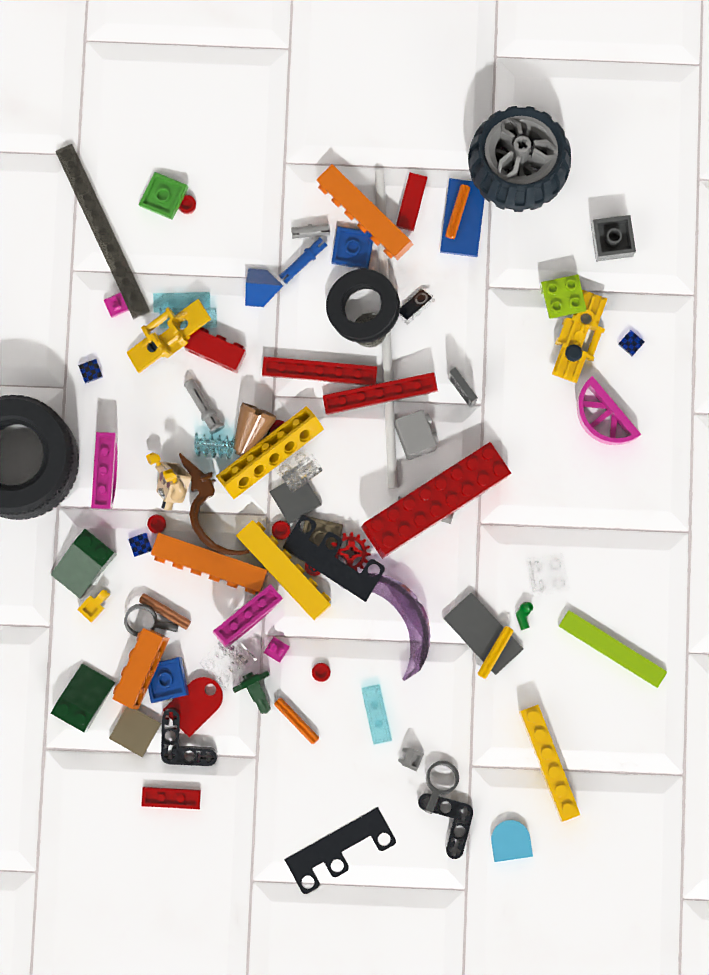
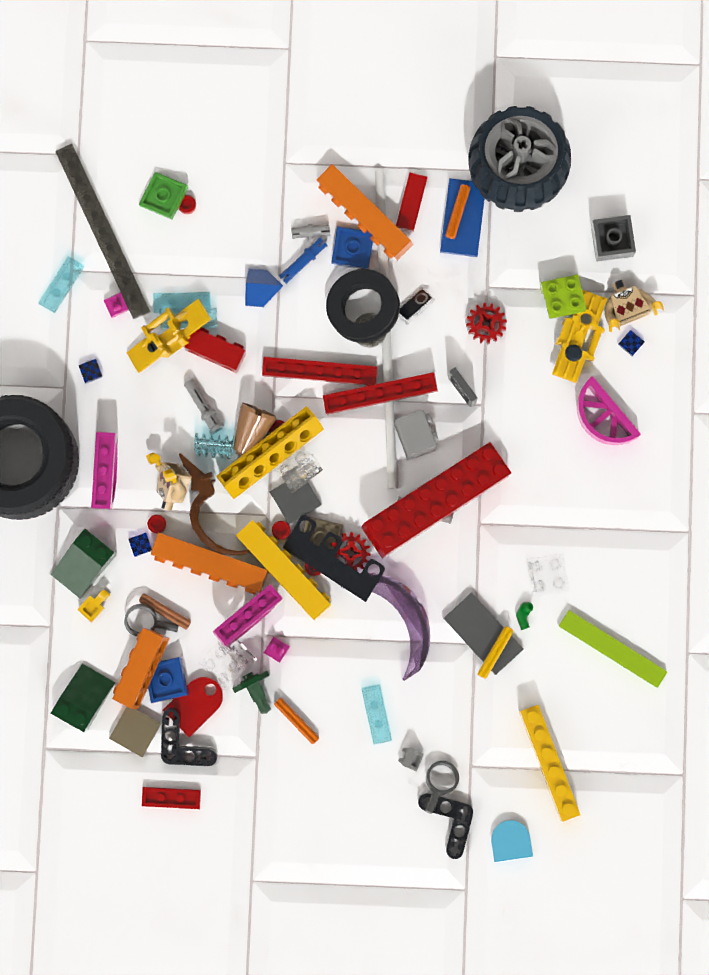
black piece [284,807,396,894] -> none
red tile [312,663,331,682] -> none
none -> clear light blue tile [38,256,85,314]
none -> red gear [466,303,507,345]
none -> tan torso [604,279,664,332]

